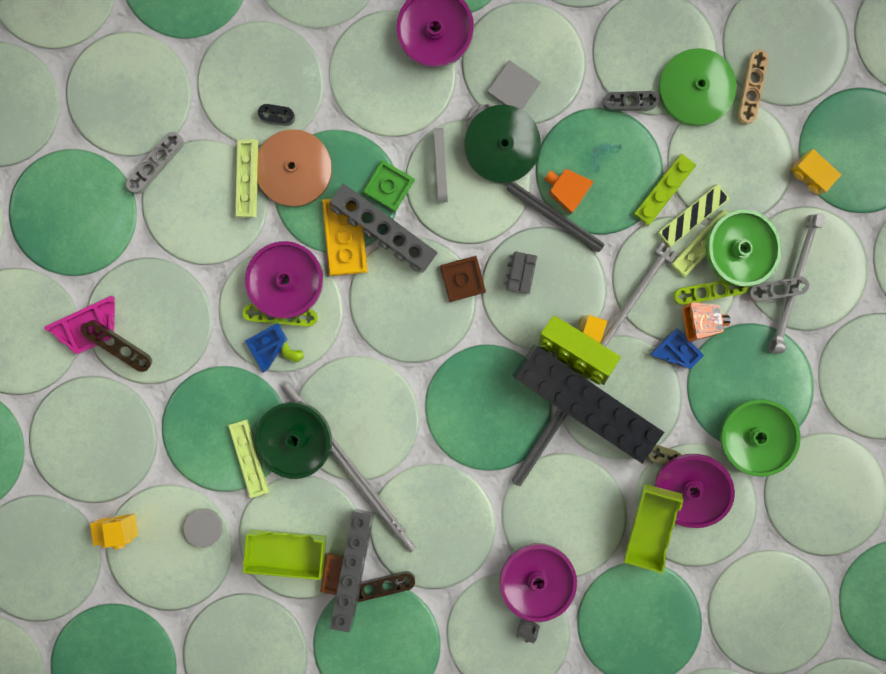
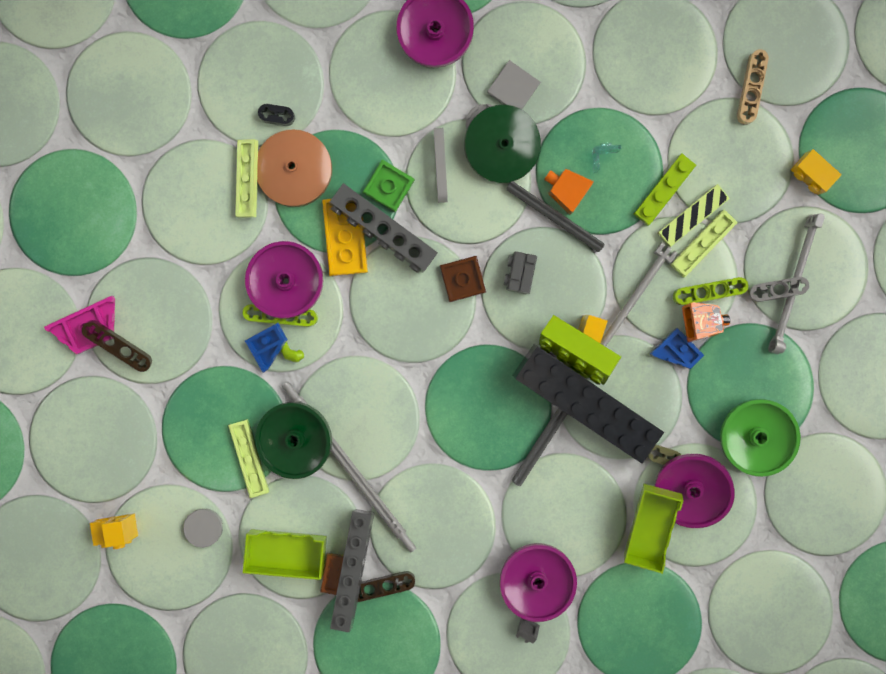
light grey beam [126,132,184,194] -> none
dark grey beam [602,91,659,112] -> none
bright green dish [658,48,736,126] -> none
bright green dish [706,209,782,287] -> none

